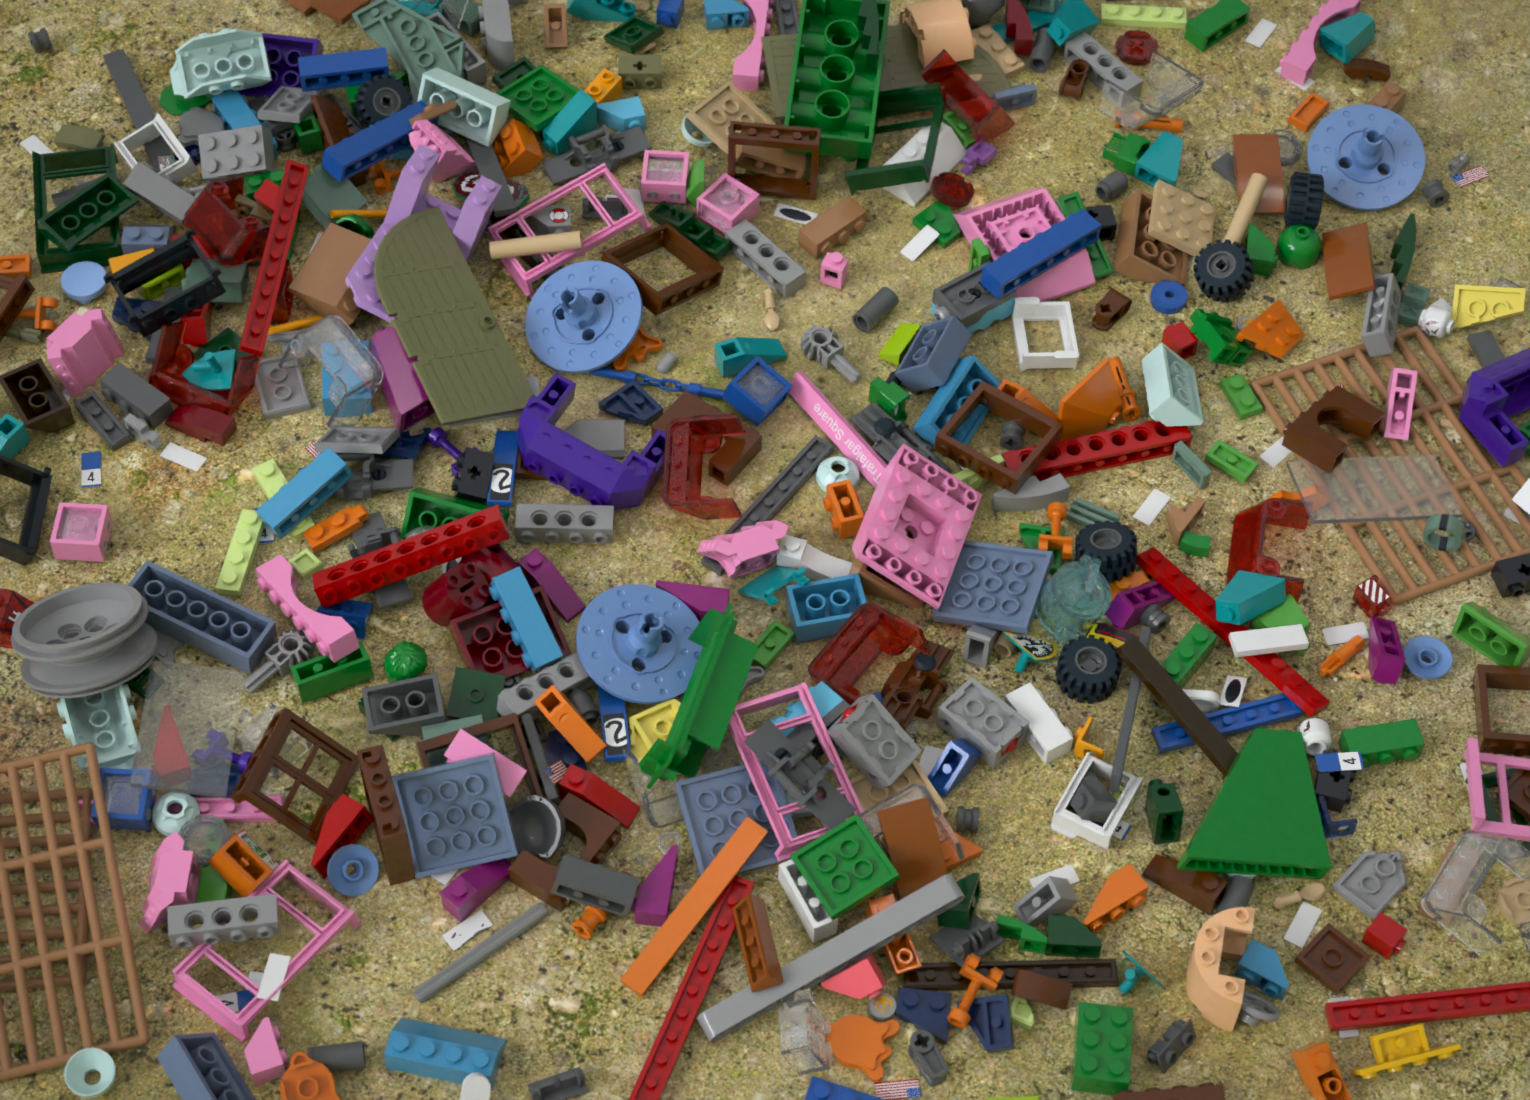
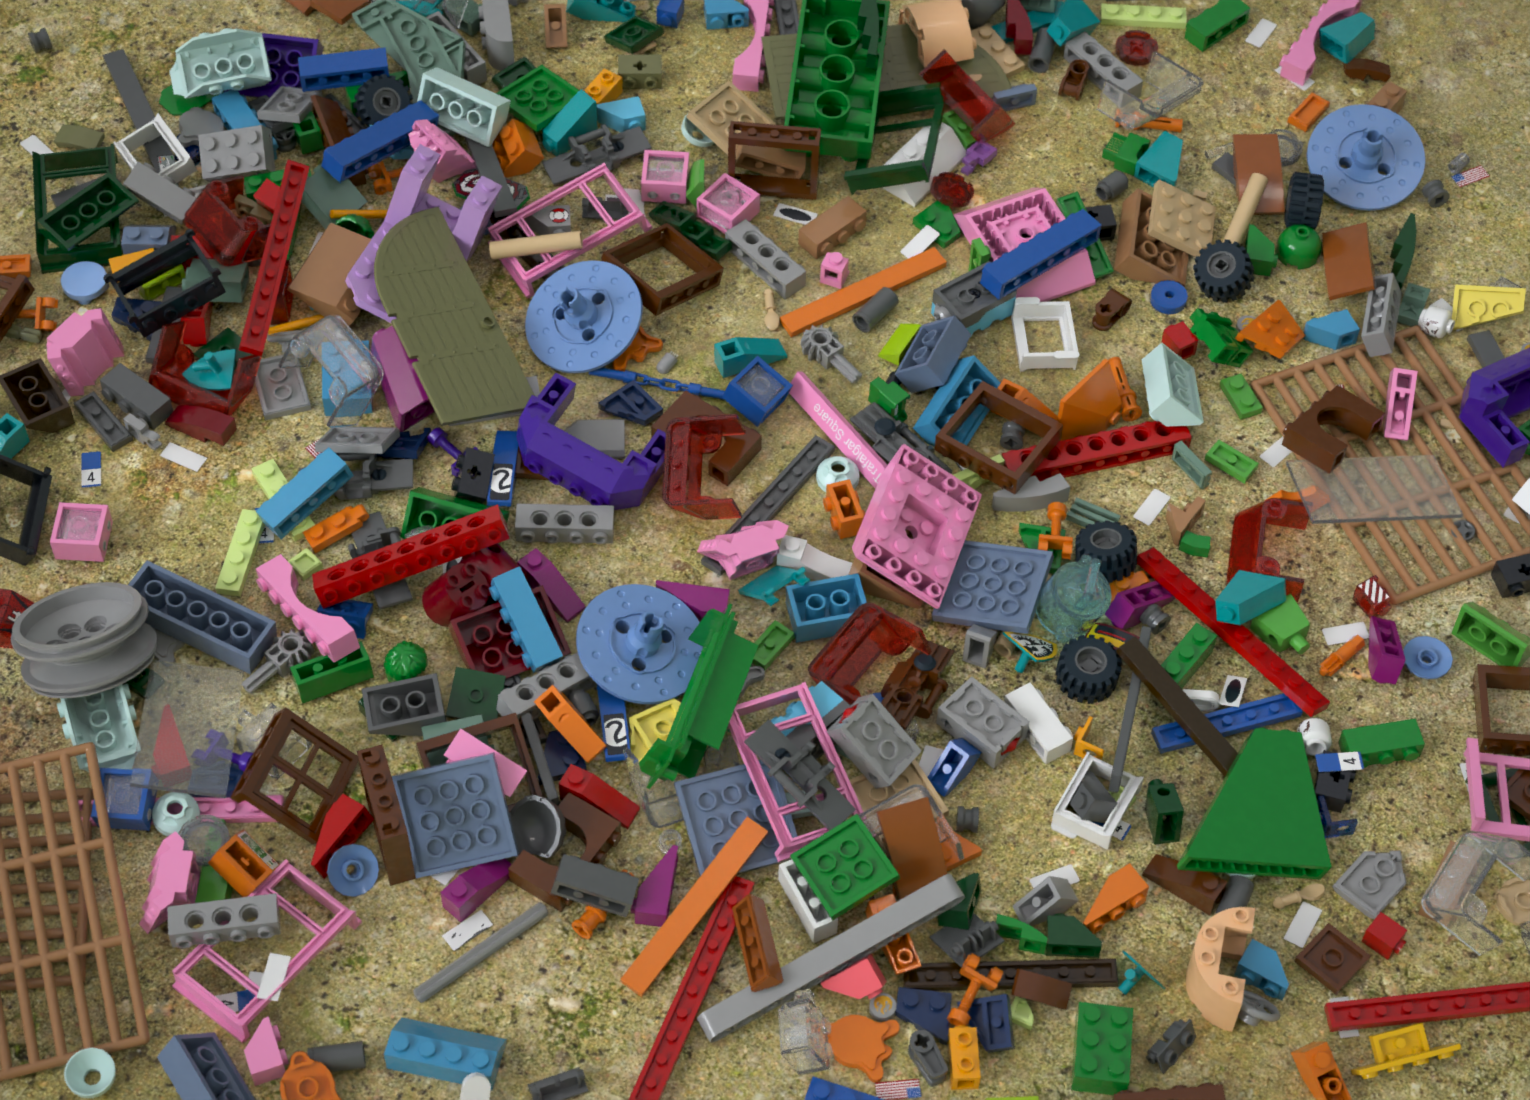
medium nougat plate [409,99,457,126] -> none
sticker [544,760,567,784] -> none
white tile [1228,624,1309,657] -> none
sand green piece [1423,514,1465,551] -> none
none -> orange tile [779,247,947,338]
none -> light orange brick [948,1025,981,1090]
none -> dark azure slope [1303,309,1360,350]

